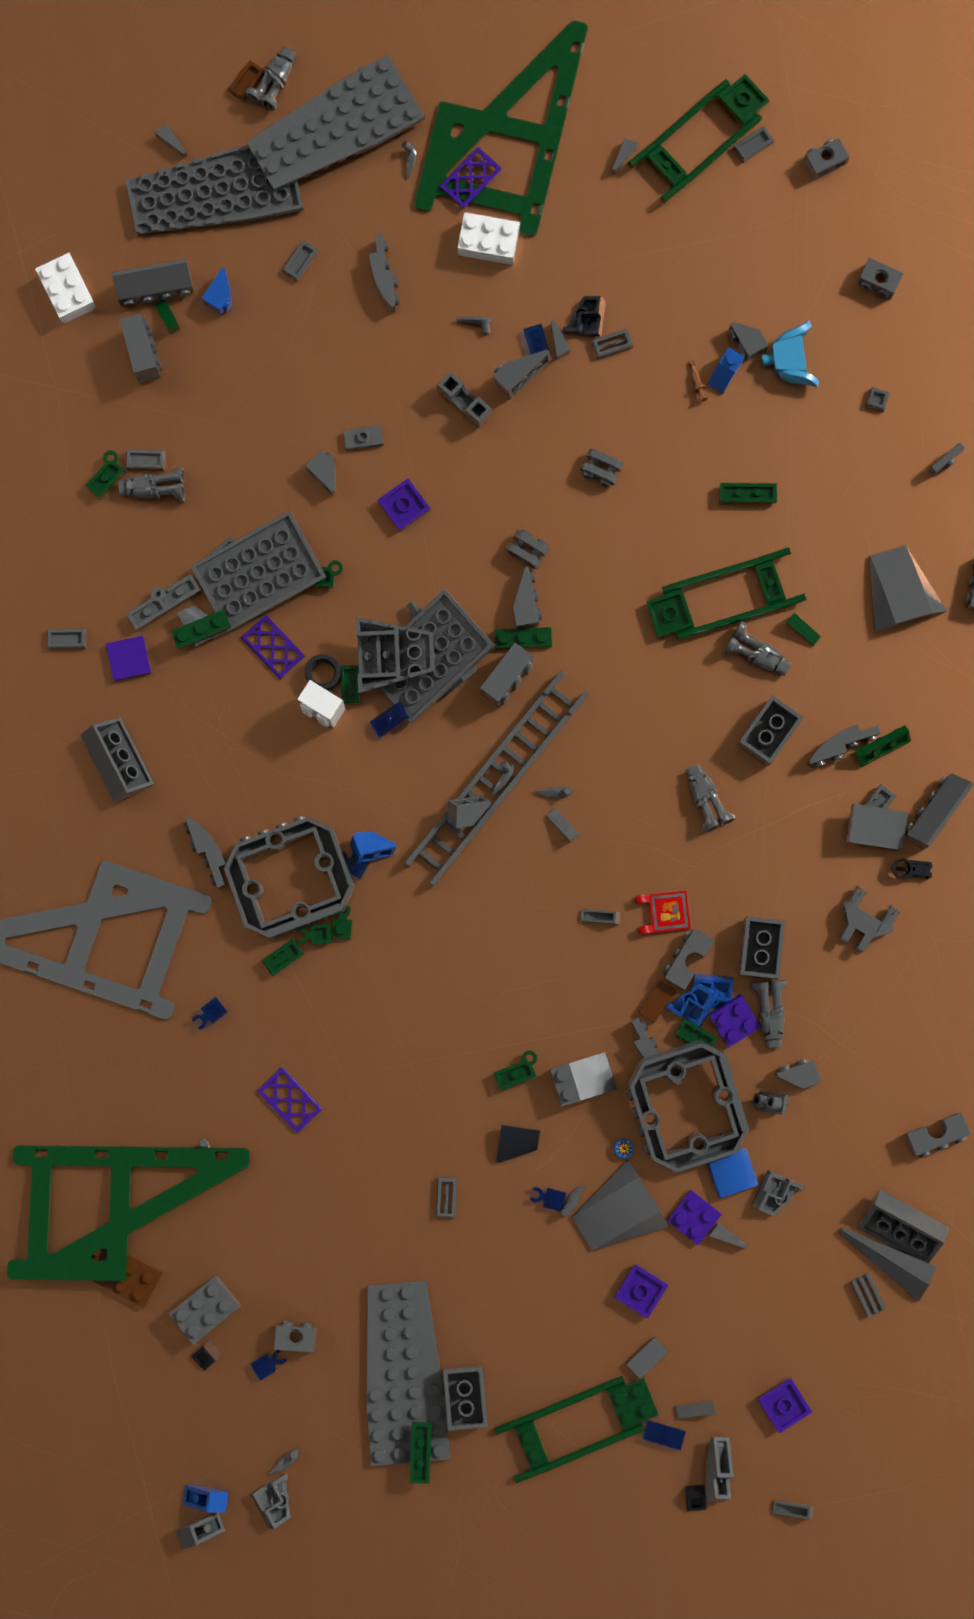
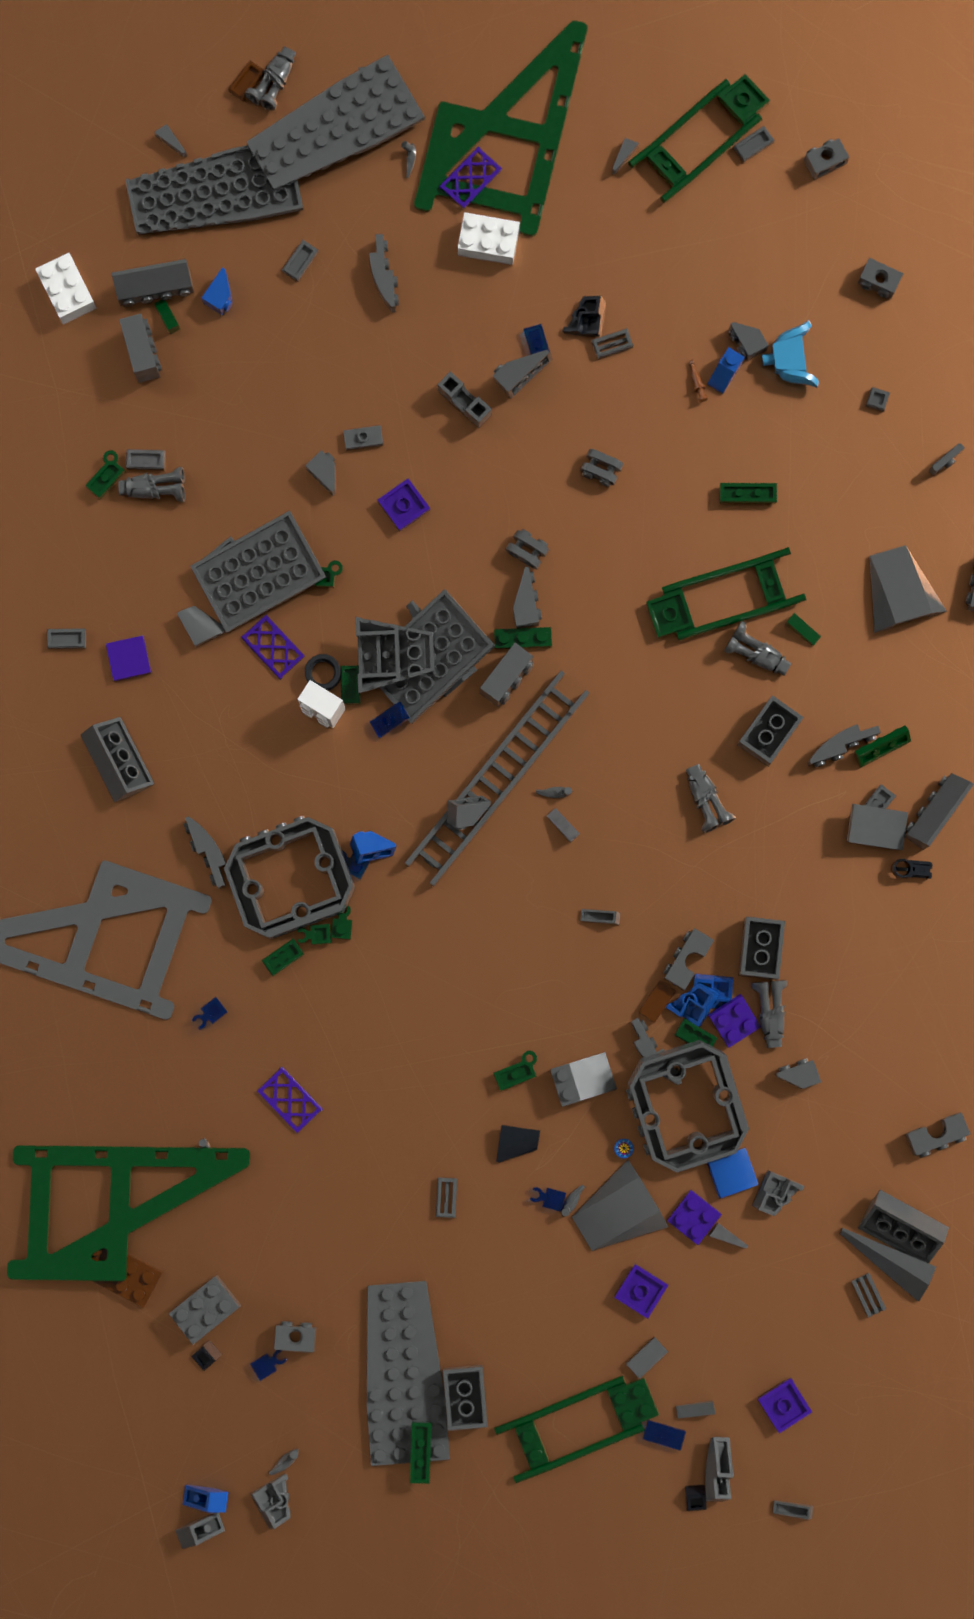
dark grey hinge [126,574,201,631] -> none
dark green plate [170,609,231,650] -> none
dark grey bar [456,316,492,333] -> none
dark grey bar [492,761,514,795] -> none
dark grey piece [551,320,571,359] -> none
red flag [635,891,691,934] -> none
dark grey hips [752,1091,789,1115] -> none
dark grey connector [839,886,900,952] -> none

